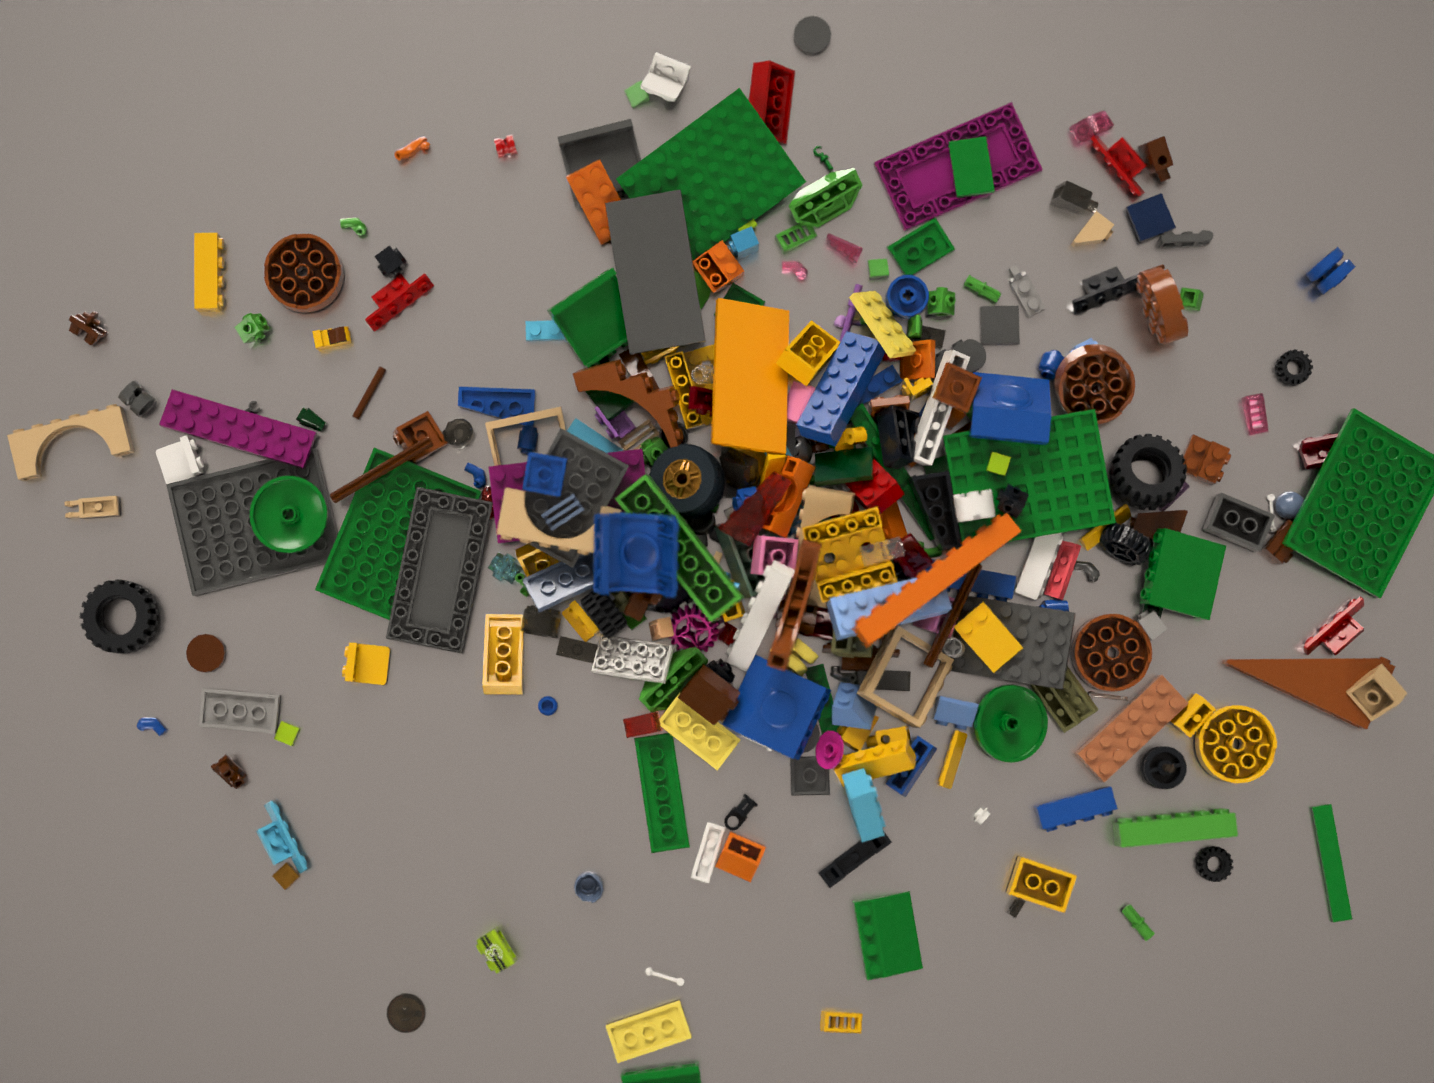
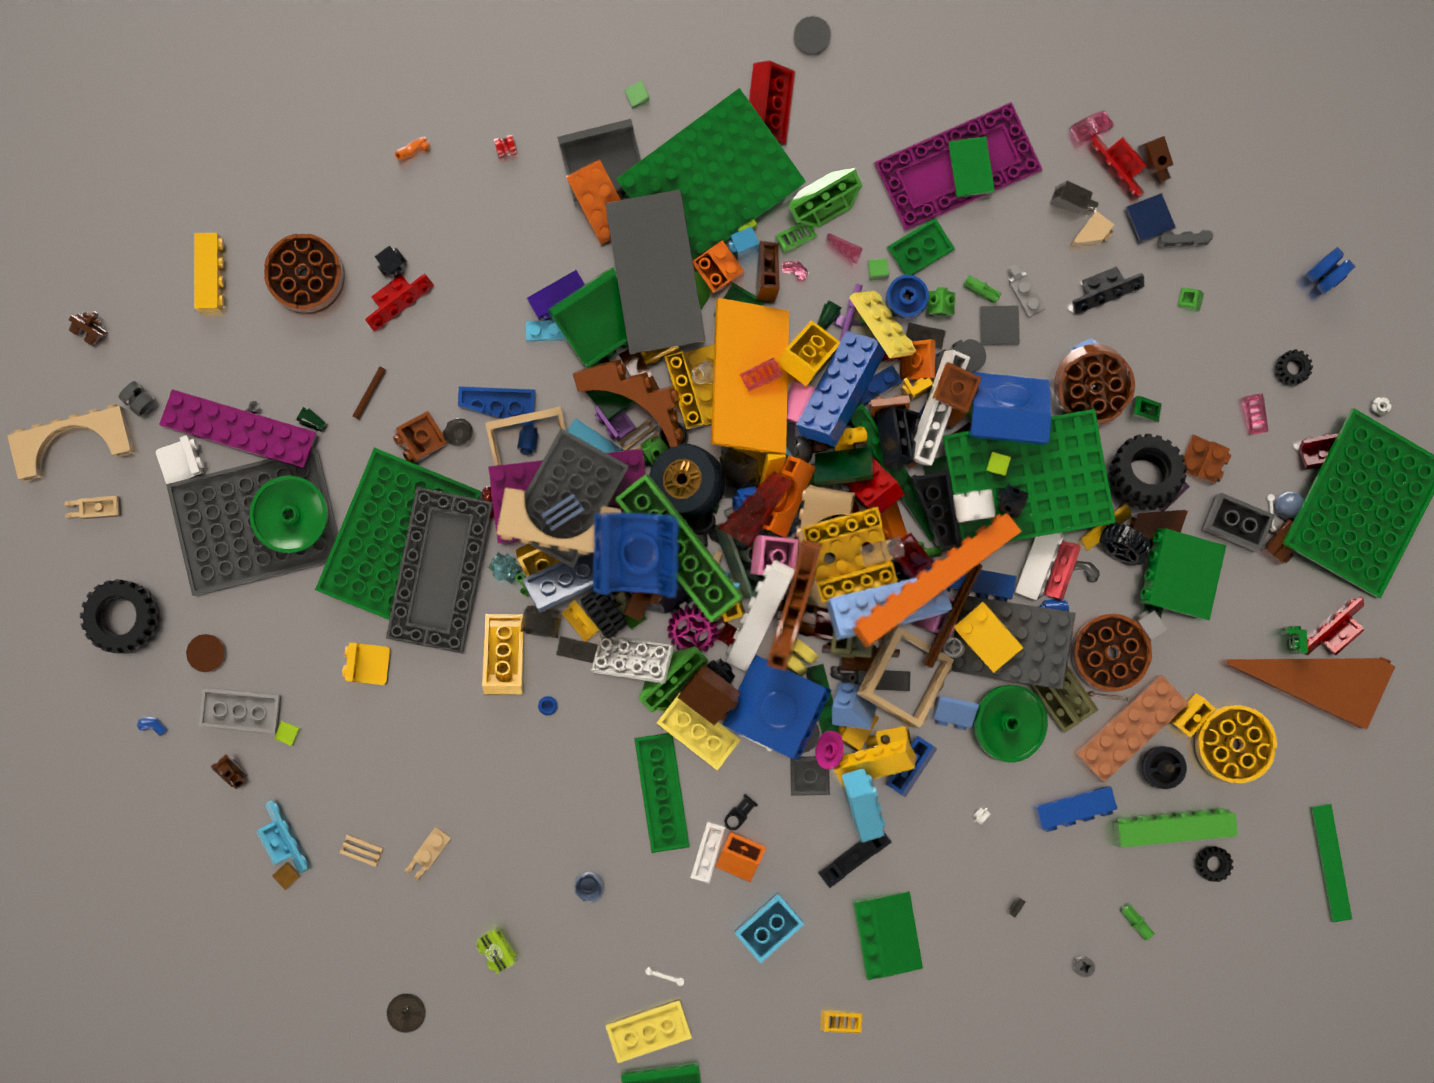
bright green brick [235,313,270,343] -> none
yellow leg [312,326,352,351] -> none
reddish brown axle [330,437,433,503] -> none
bright green arm [340,218,367,236] -> none
blue arm [464,462,487,488] -> none
blue tile [522,451,568,497] -> none
clear red tile [623,712,661,738] -> none
white bracket [640,52,691,102] -> none
light nougat slope [649,617,674,641] -> none
dark red bracket [688,386,713,417] -> none
green hand [813,146,834,171] -> none
bright green slope [907,315,923,338] -> none
yellow slope [937,730,967,789] -> none
yellow brick [1006,856,1077,913] -> none
blue head [1038,350,1064,380] -> none
dark orange brick [1136,264,1188,345] -> none
tan slope [1346,664,1407,722] -> none
none -> tan tile [340,834,383,867]
none -> tan hinge [404,827,451,882]
none -> dark purple brick [527,270,585,321]
none -> medium azure brick [734,893,804,963]
none -> slope [740,357,783,392]
none -> reddish brown slope [756,241,780,302]
none -> dark green cone [817,300,841,330]
none -> flat silver wheel [1073,956,1095,977]
none -> green slope [1129,396,1162,422]
none -> green bracket [1280,626,1308,654]
none -> white plate [1372,397,1391,416]

